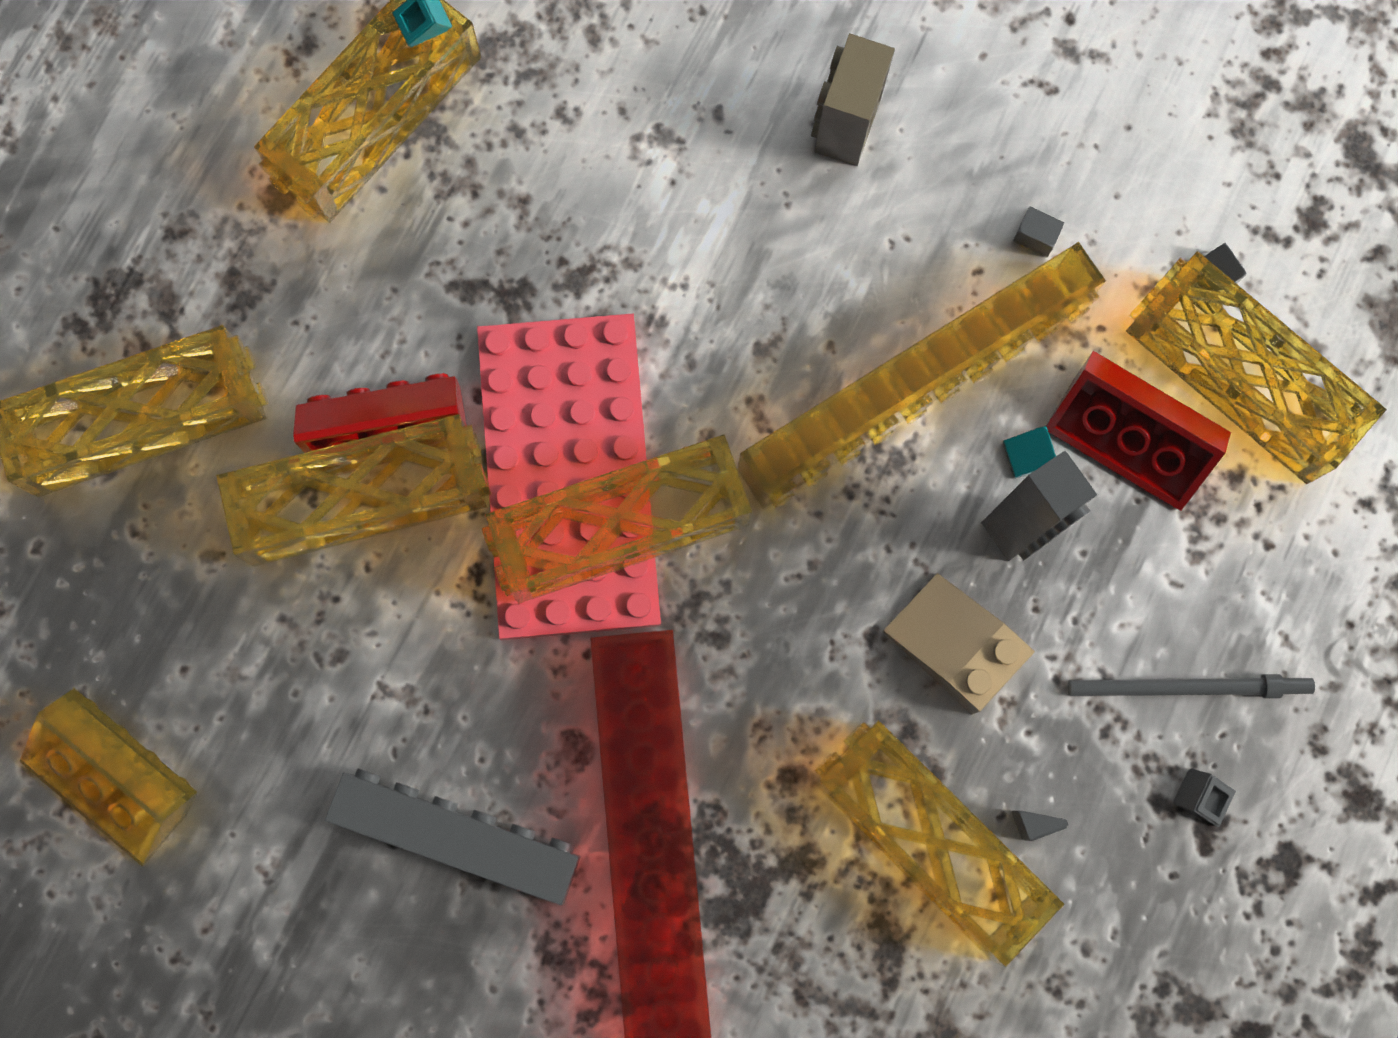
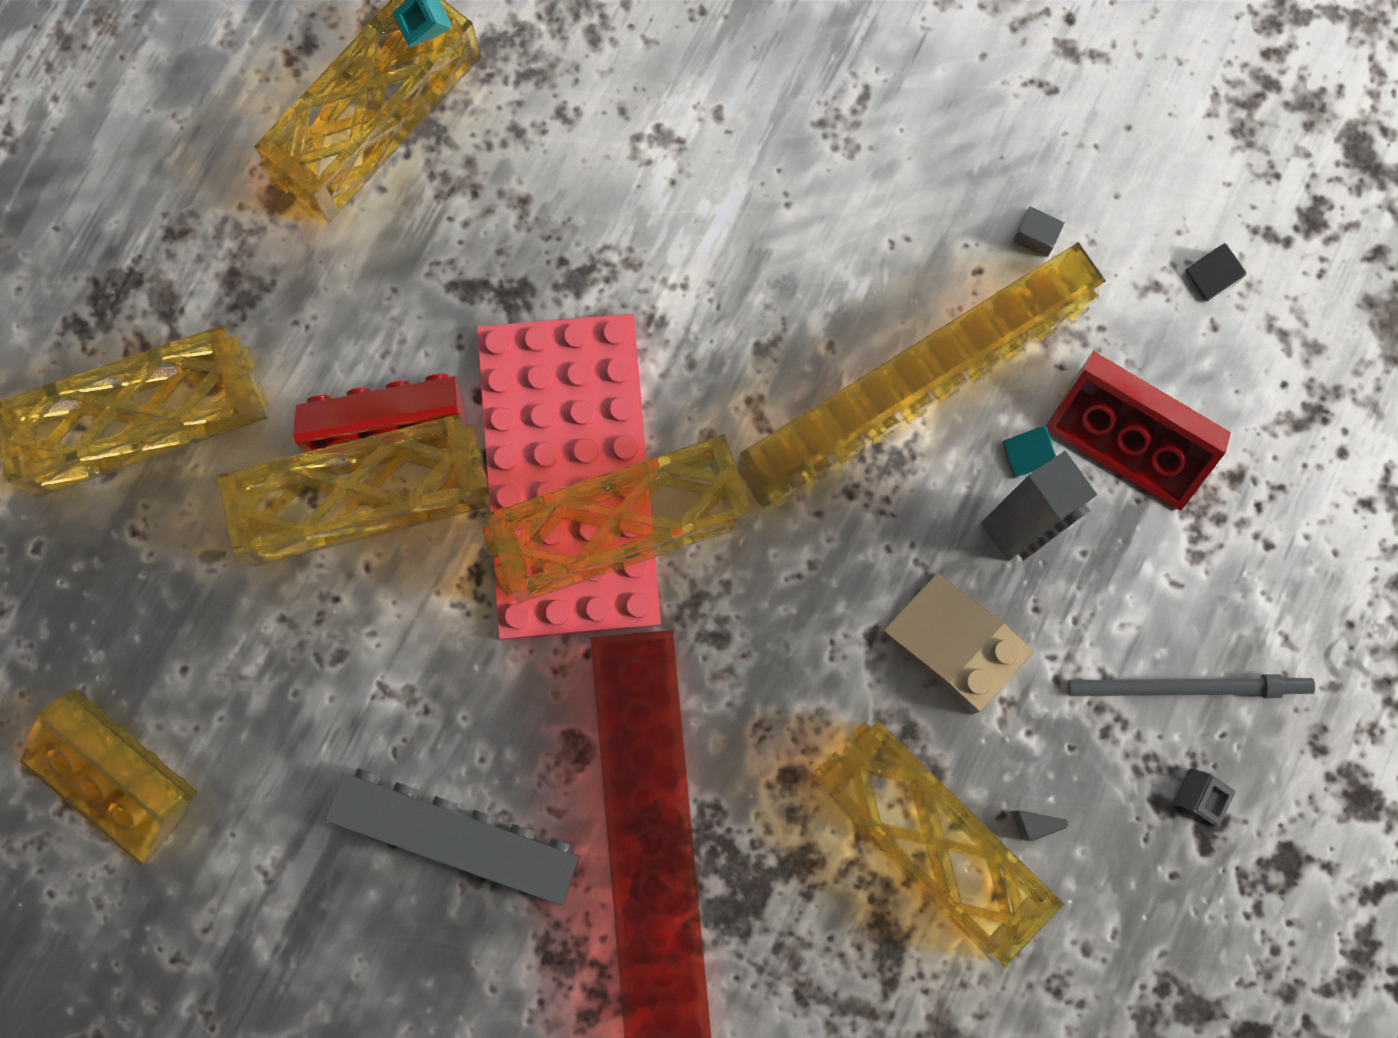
dark tan brick [811,33,895,167] -> none
clear yellow piece [1126,251,1387,485] -> none

